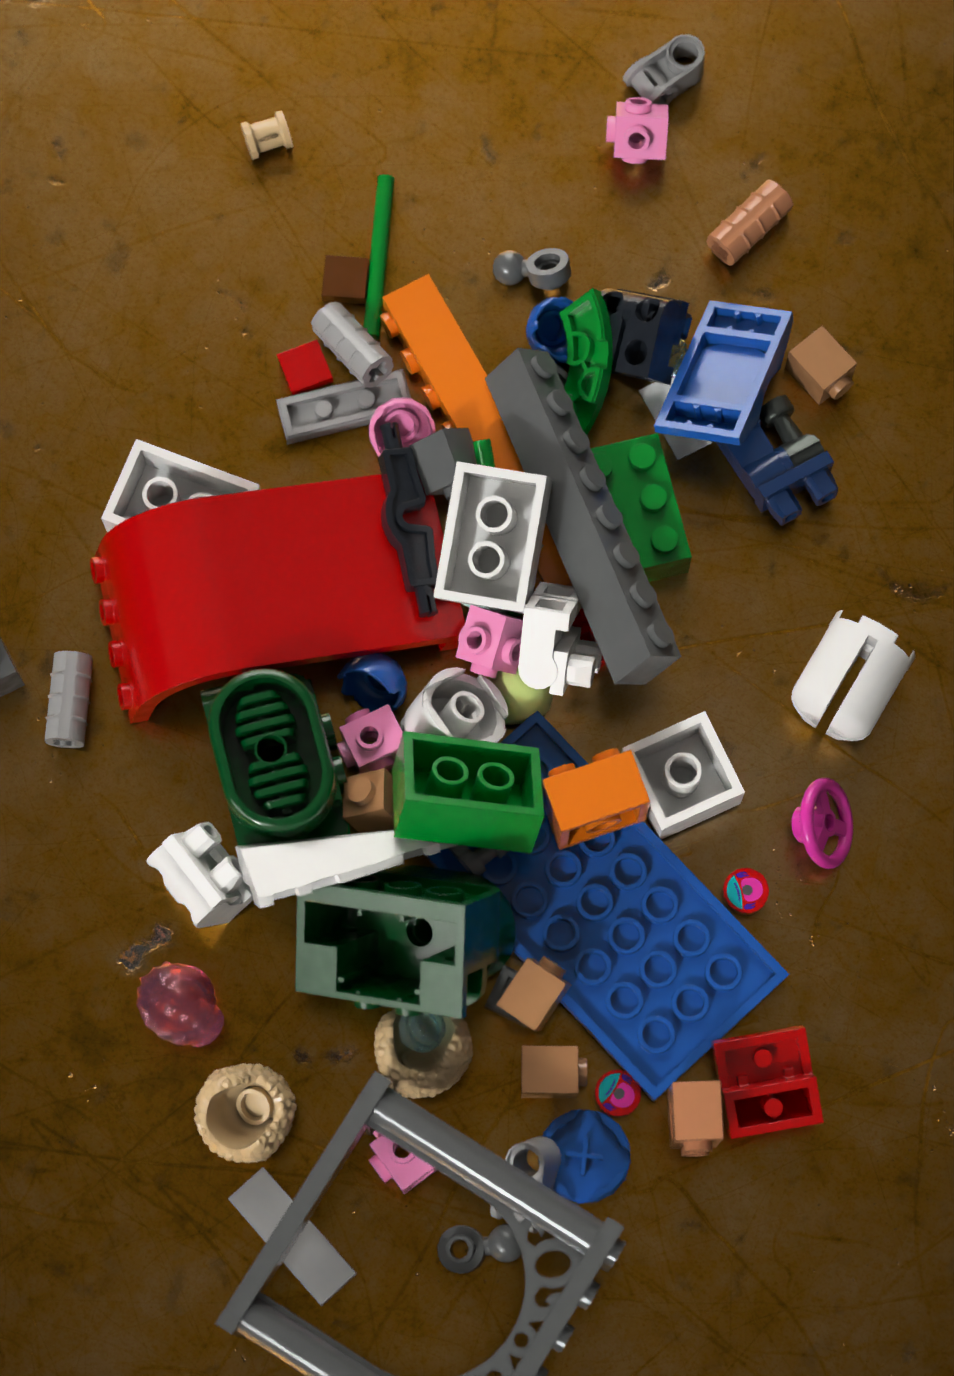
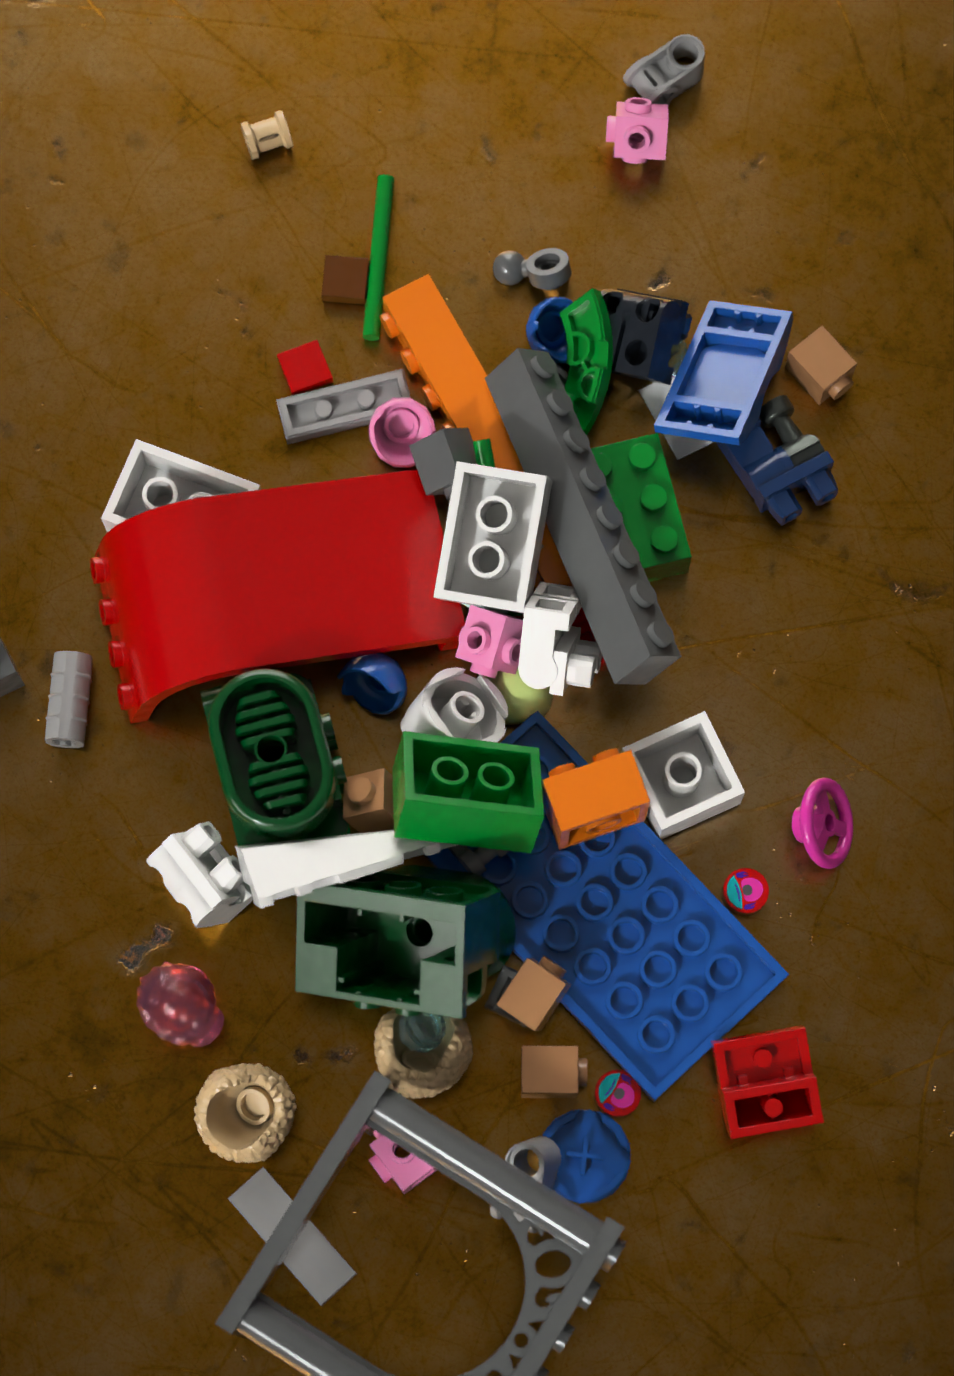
light grey axle [311,302,394,387] -> none
bright pink brick [336,704,403,774] -> none
black piece [378,422,438,618] -> none
dark grey plate [437,1224,521,1274] -> none
nougat brick [667,1080,723,1157] -> none
nougat axle [706,180,793,266] -> none
white cylinder [791,610,915,741] -> none

